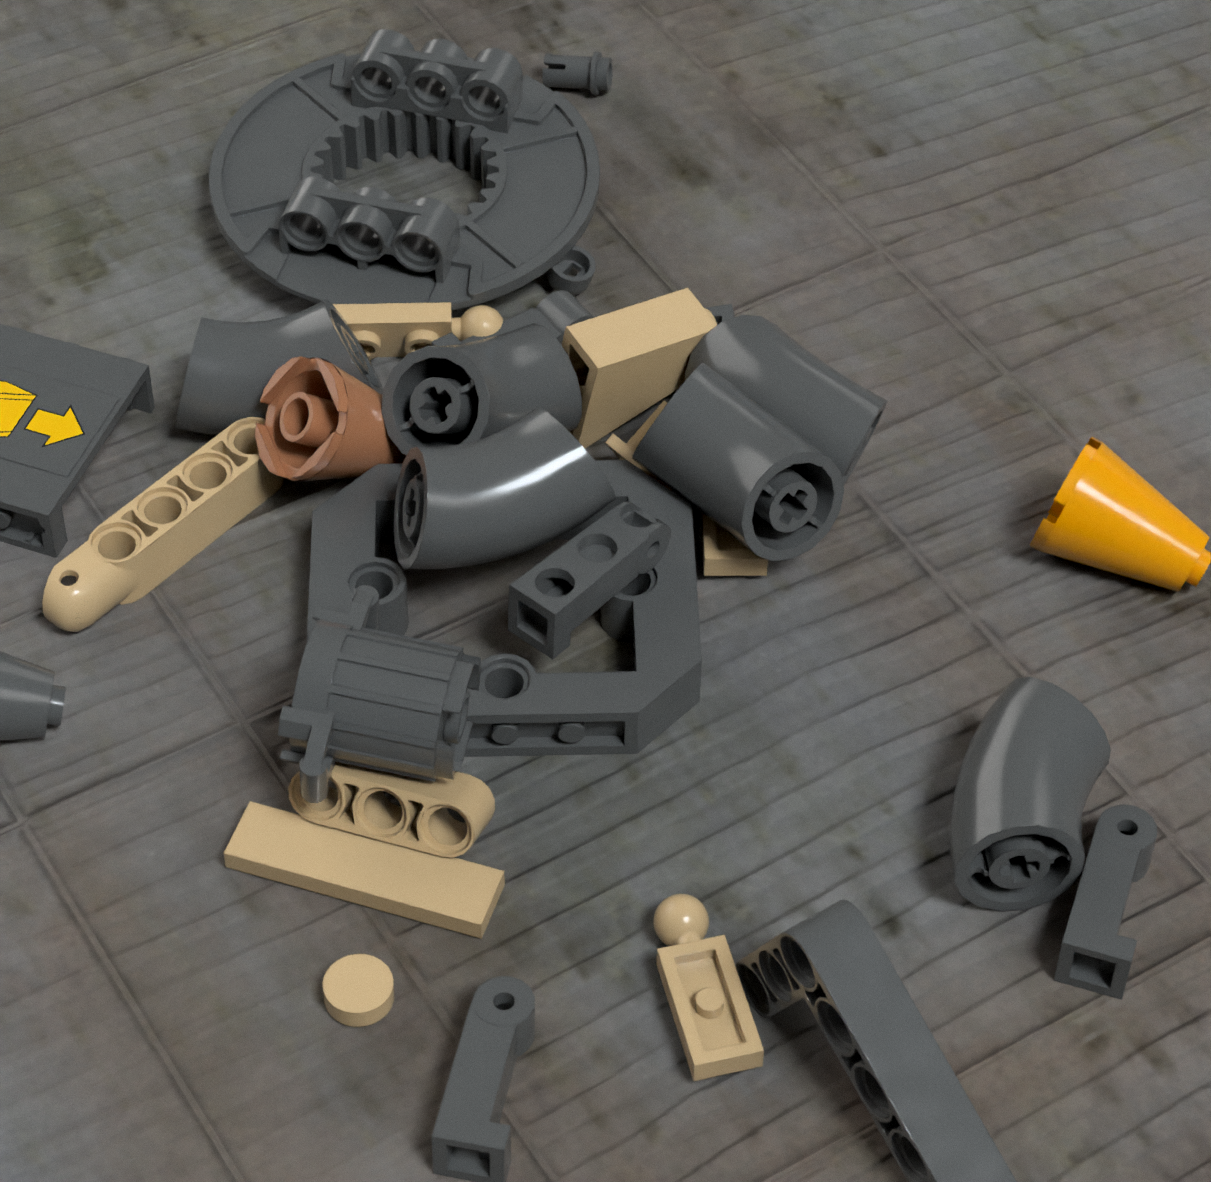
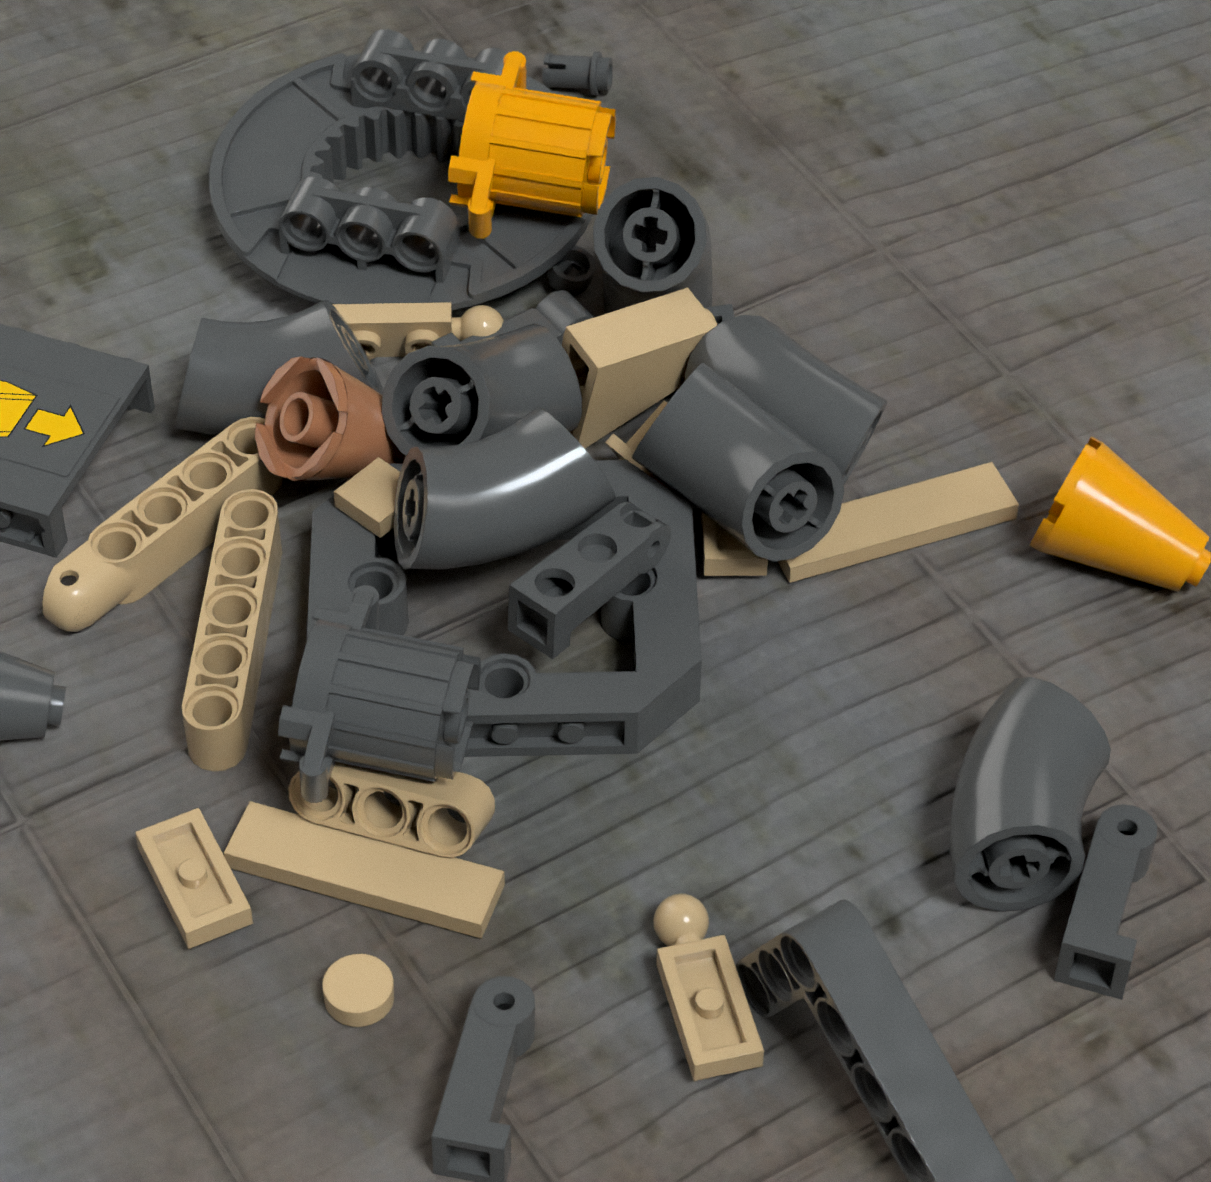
none -> tan plate [135,808,253,949]
none -> tan beam [182,489,282,771]
none -> tan tile [334,457,400,538]
none -> light orange container [448,51,616,239]
none -> dark grey brick [593,177,712,314]
none -> tan tile [778,462,1019,583]

